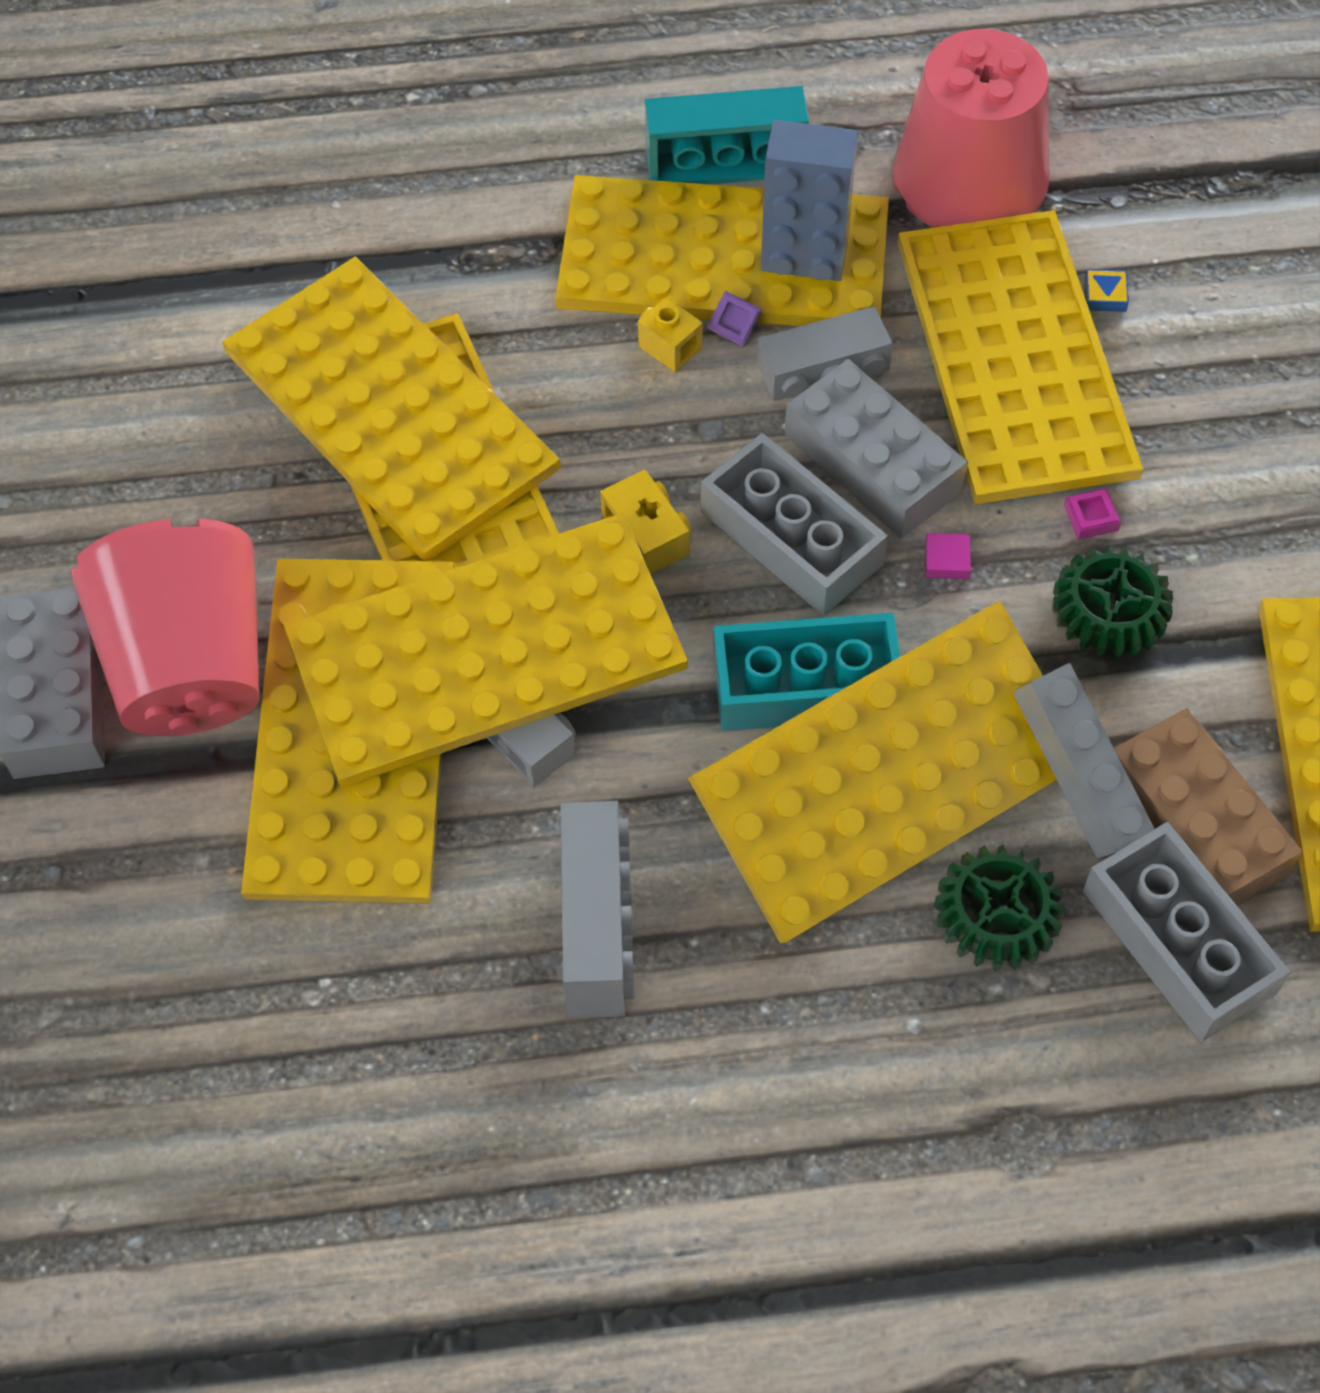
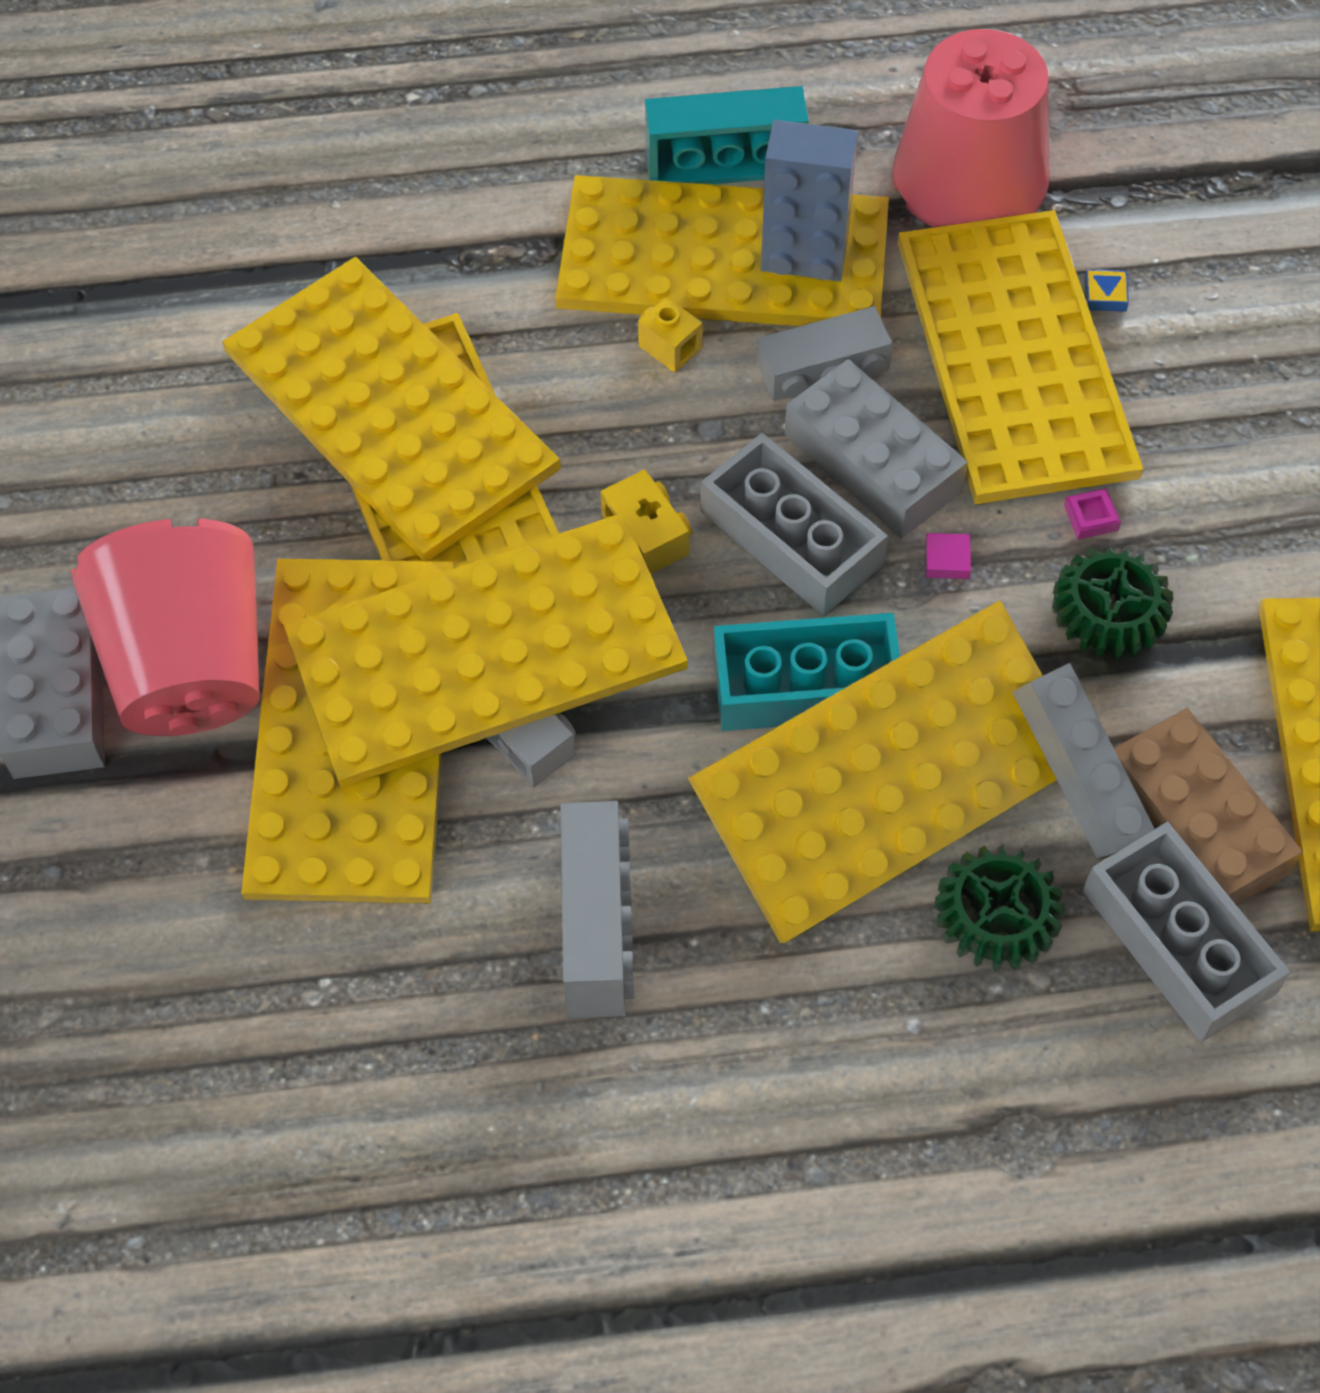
medium lavender tile [707,291,762,347] -> none

